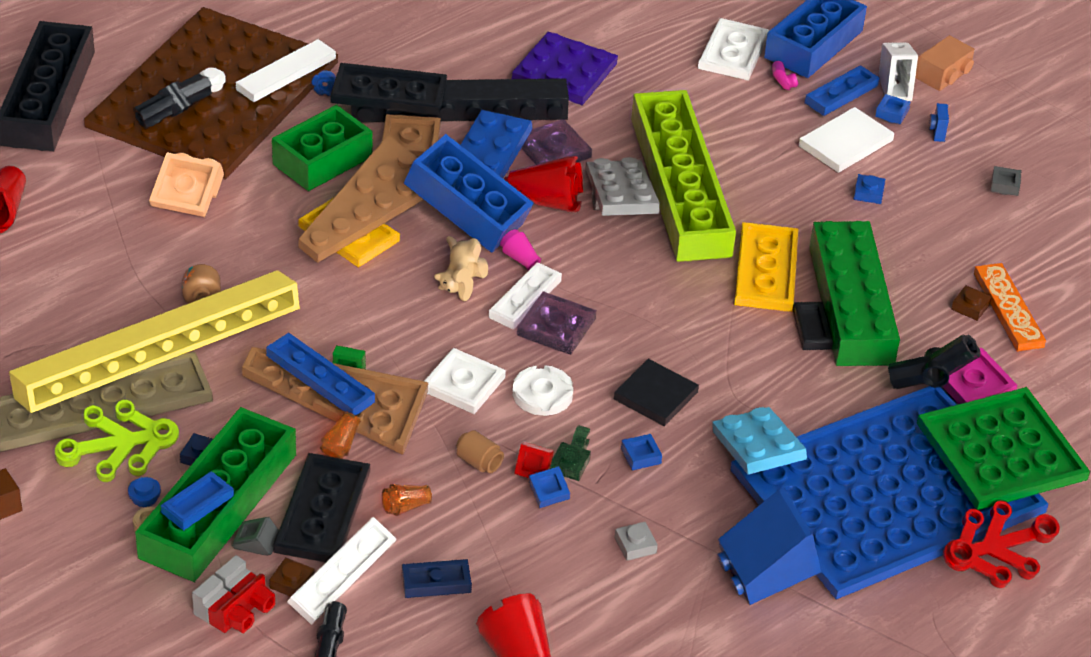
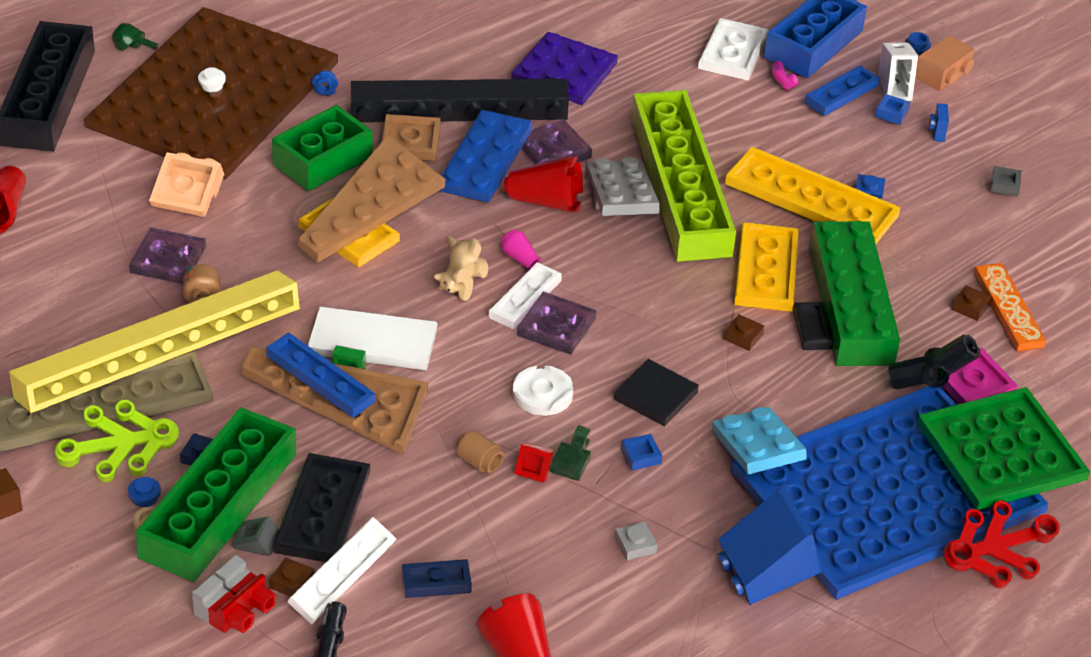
black piece [133,74,212,130] -> none
blue tile [161,471,234,531] -> none
white tile [236,39,336,102] -> none
clear orange cone [320,412,361,459] -> none
black tile [330,63,447,115] -> none
clear orange cone [382,484,432,516] -> none
blue brick [404,134,534,253] -> none
white tile [424,348,506,414] -> none
blue plate [529,466,570,508] -> none
white tile [799,107,894,173] -> none
none -> dark green piece [112,22,158,51]
none -> clear purple plate [129,227,206,284]
none -> white tile [308,307,437,370]
none -> reddish brown plate [724,314,765,351]
none -> yellow plate [725,147,901,244]
none -> blue plate [905,32,931,55]

